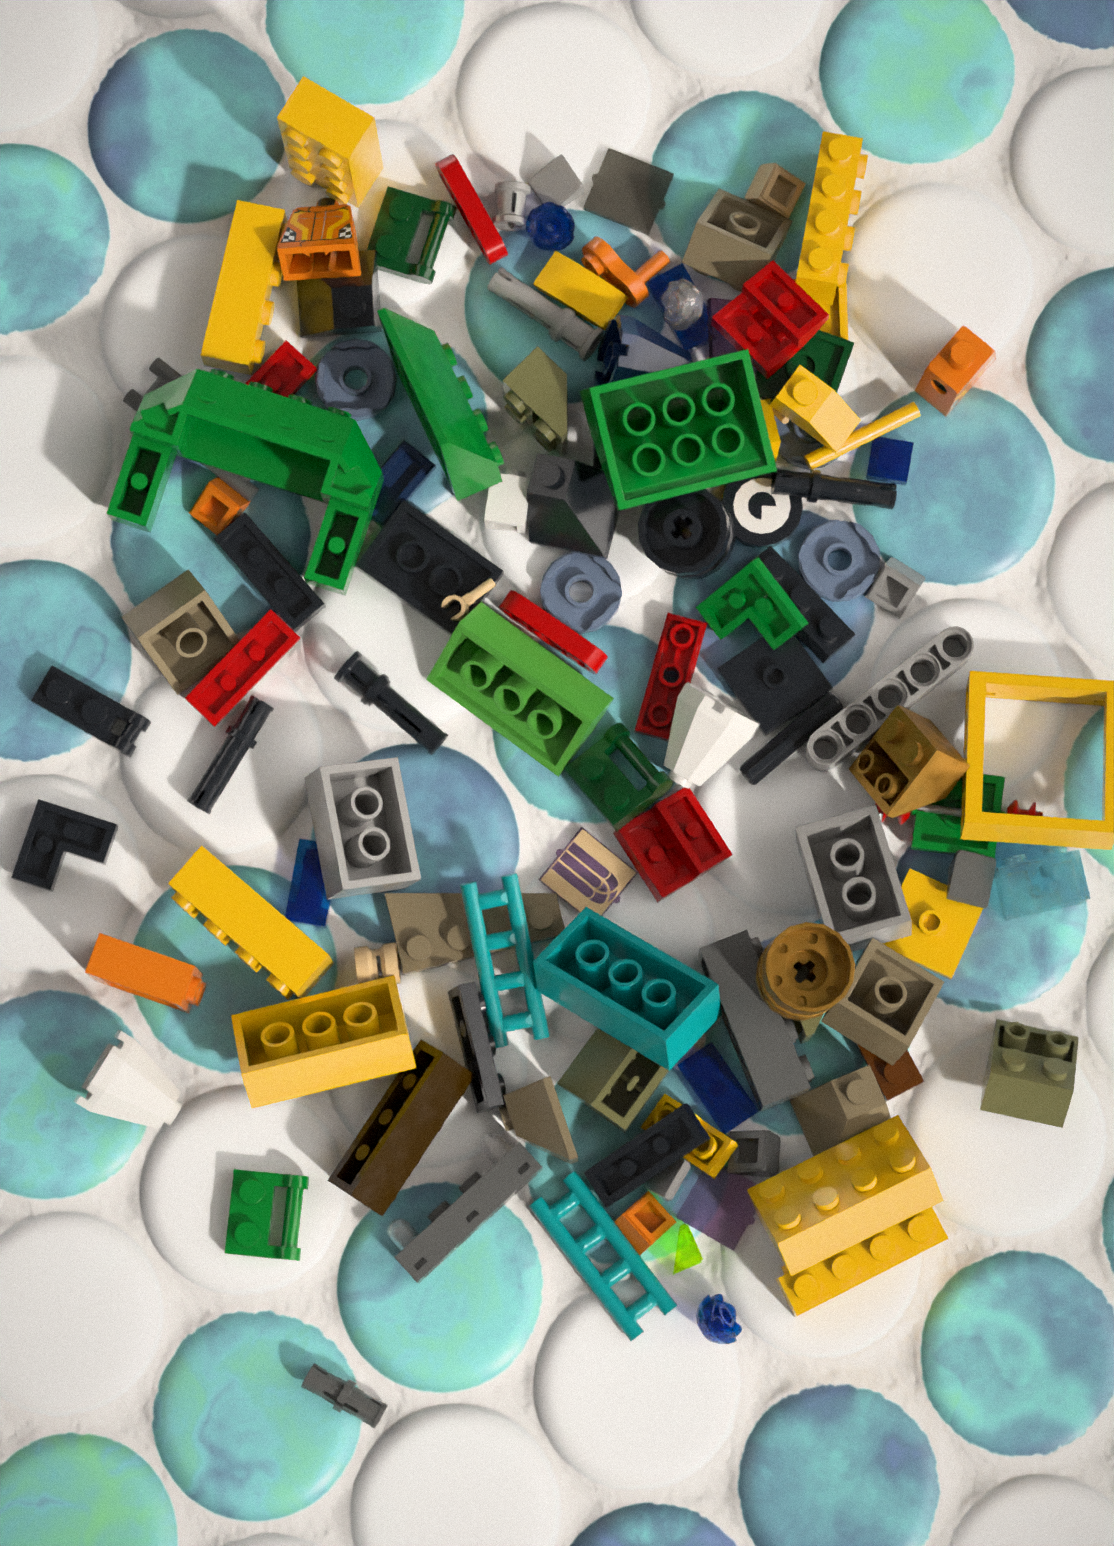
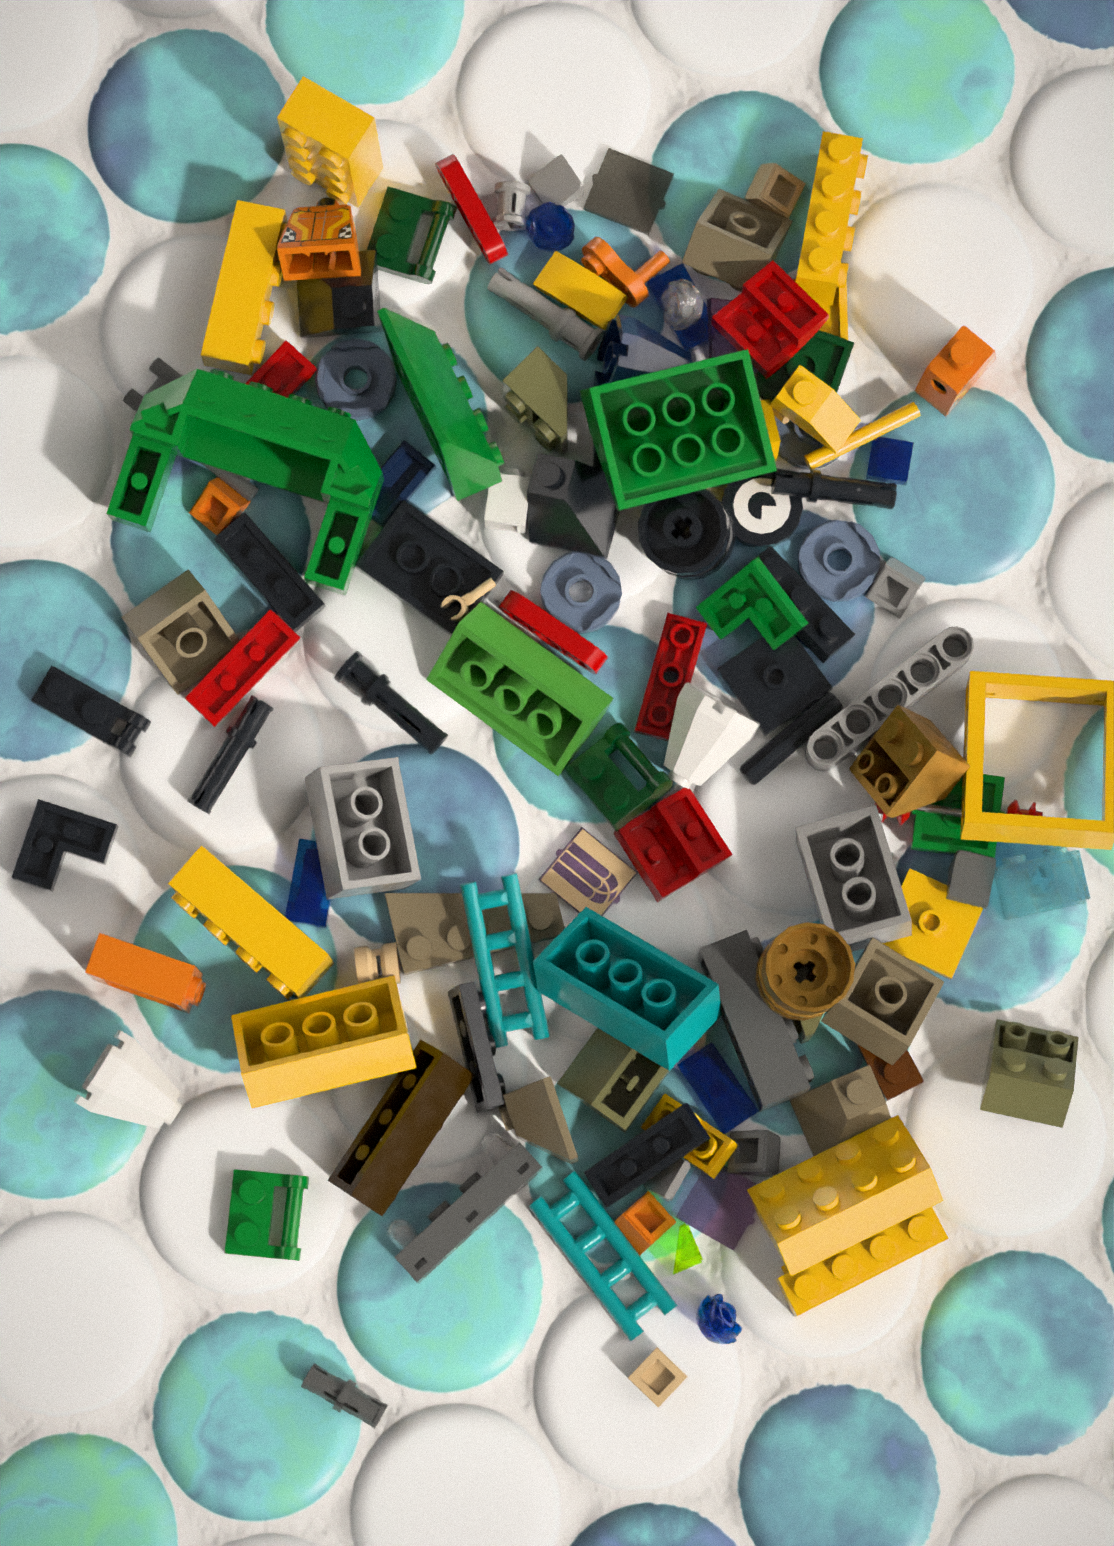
none -> tan plate [628,1347,688,1408]

